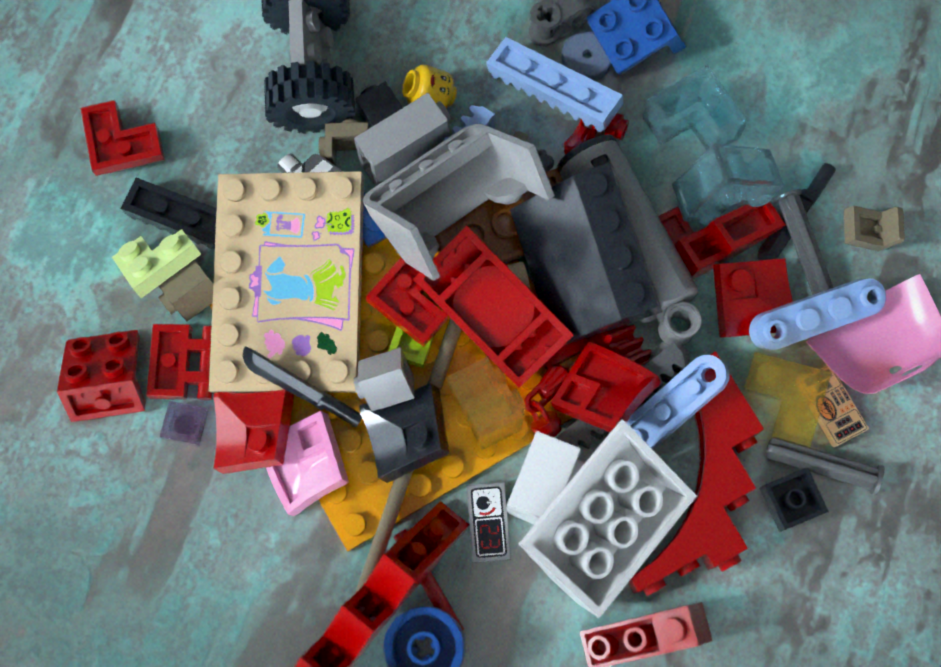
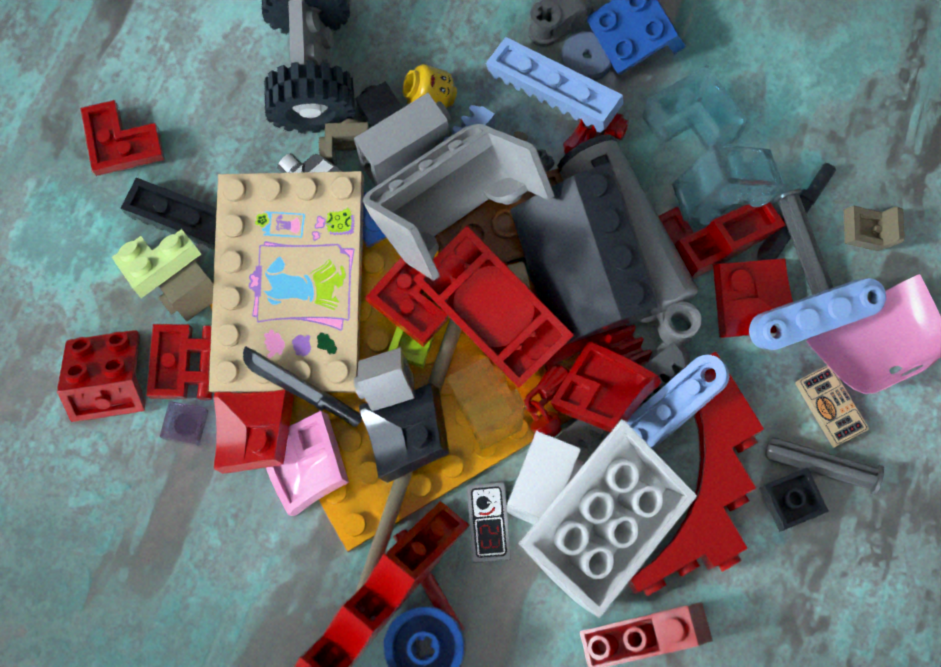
clear yellow brick [744,352,832,448] -> none

